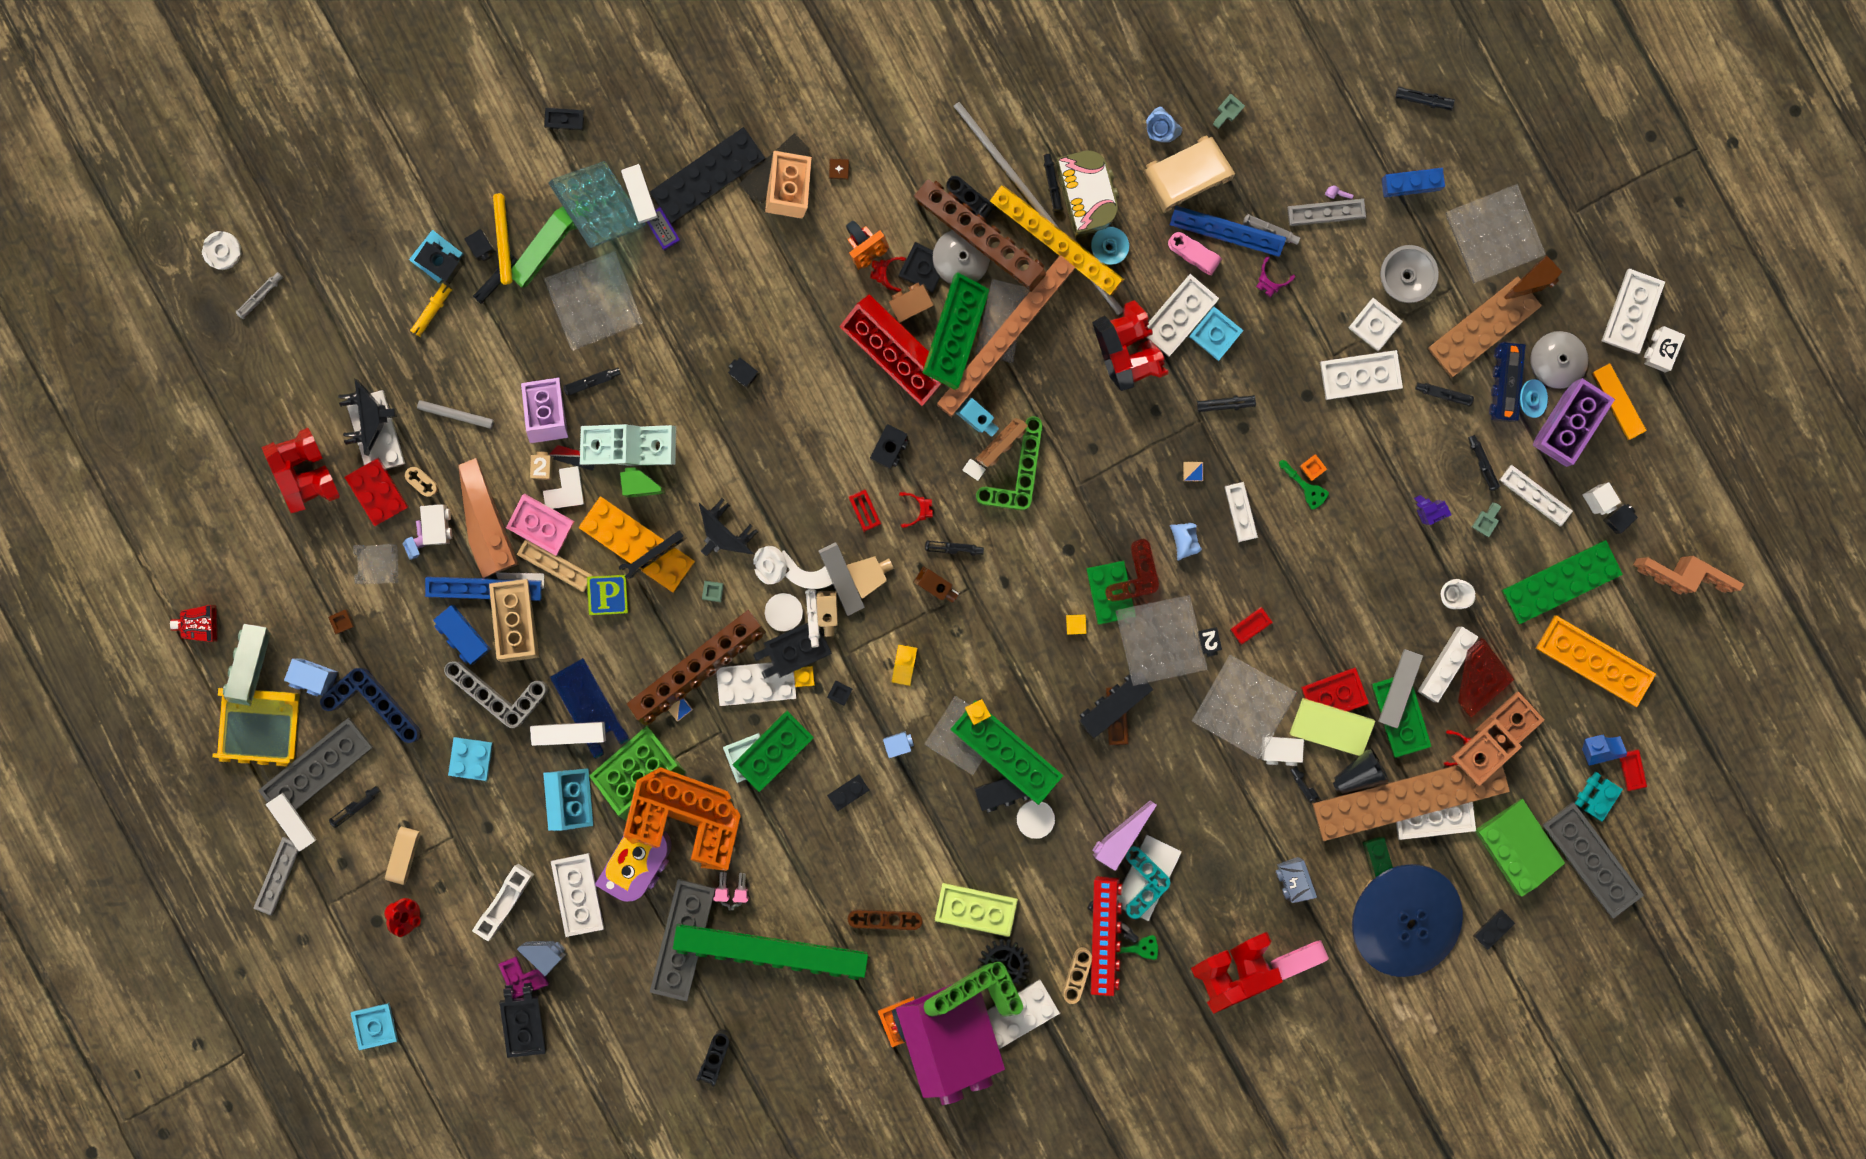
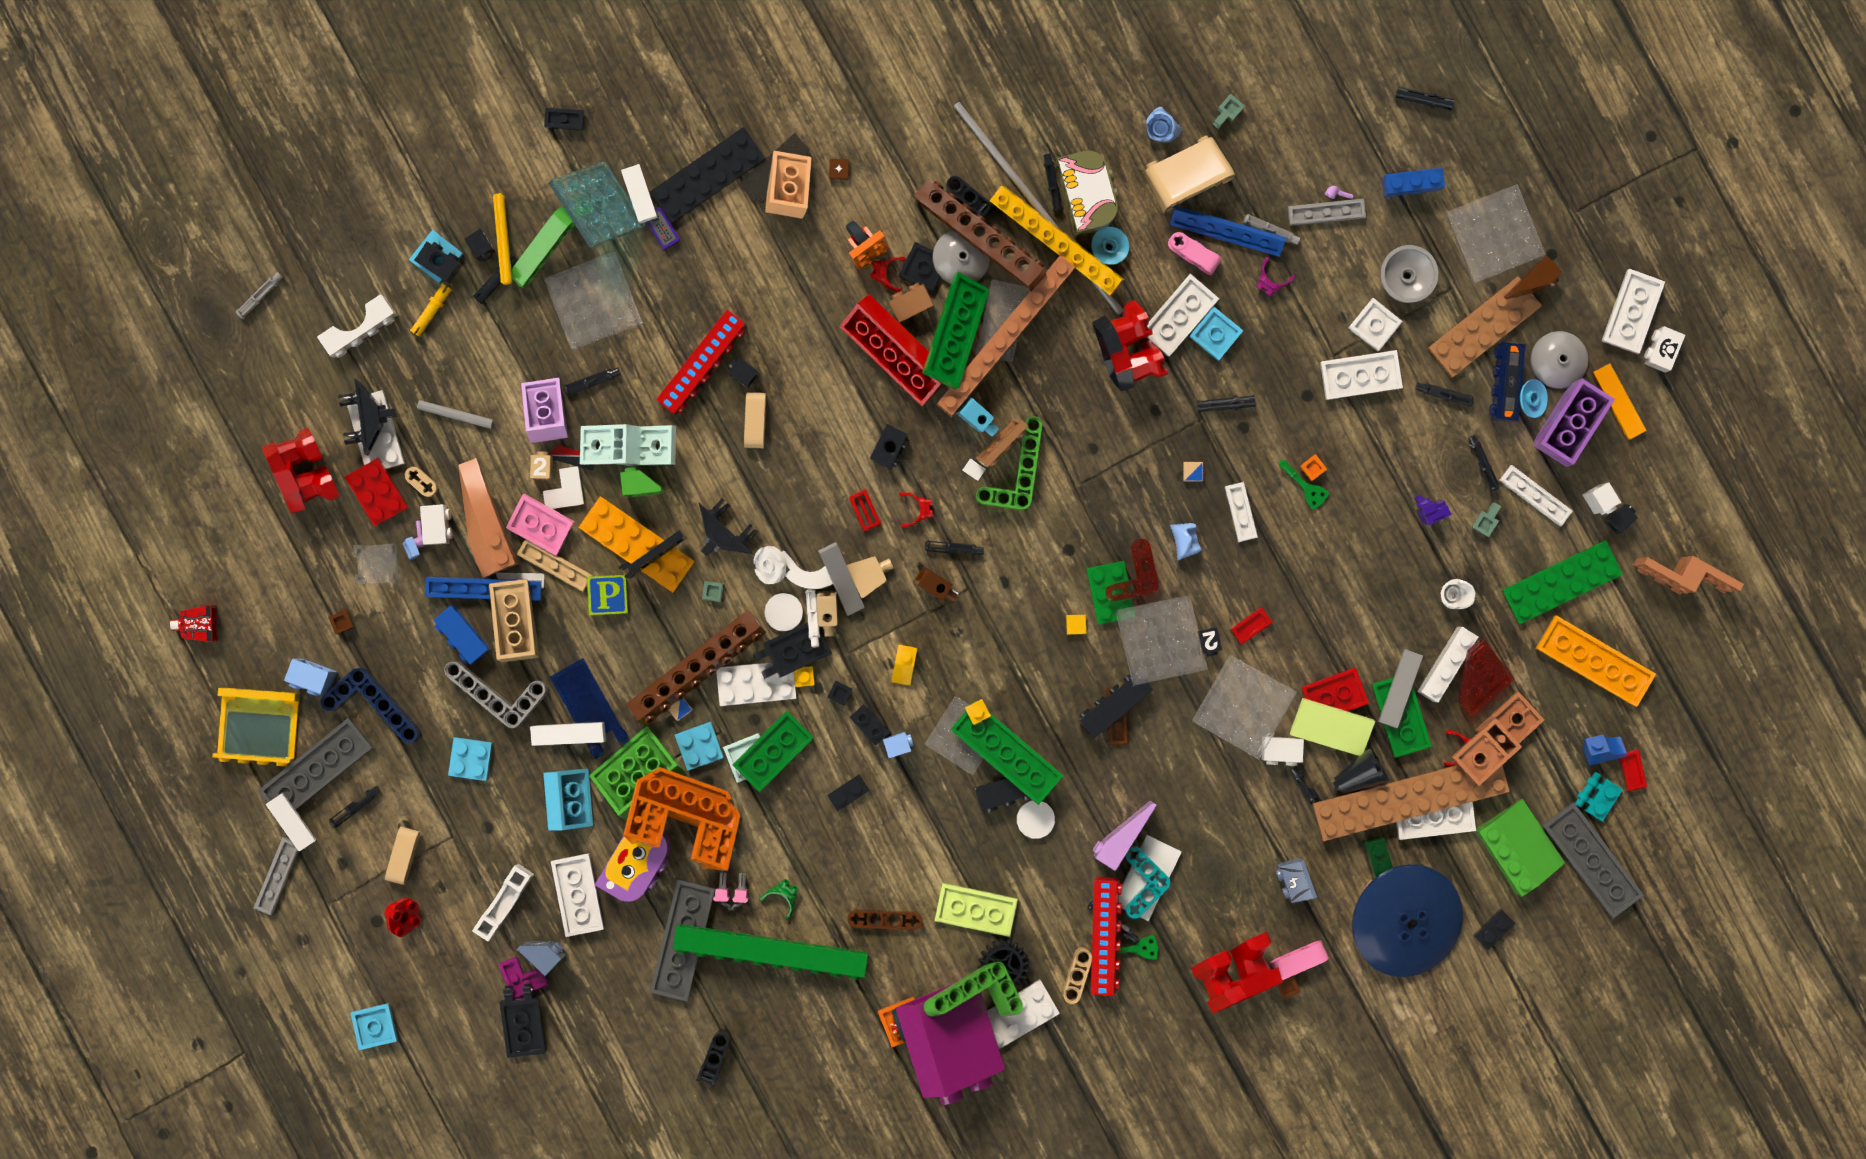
white tile [202,231,241,270] -> none
brick [223,624,271,706] -> none
none -> white arch [317,294,398,358]
none -> red brick [656,310,747,416]
none -> medium azure plate [675,722,724,771]
none -> tan beam [744,392,766,448]
none -> green helmet [760,879,799,920]
none -> black brick [849,704,890,746]
none -> reddish brown plate [1276,976,1300,1000]

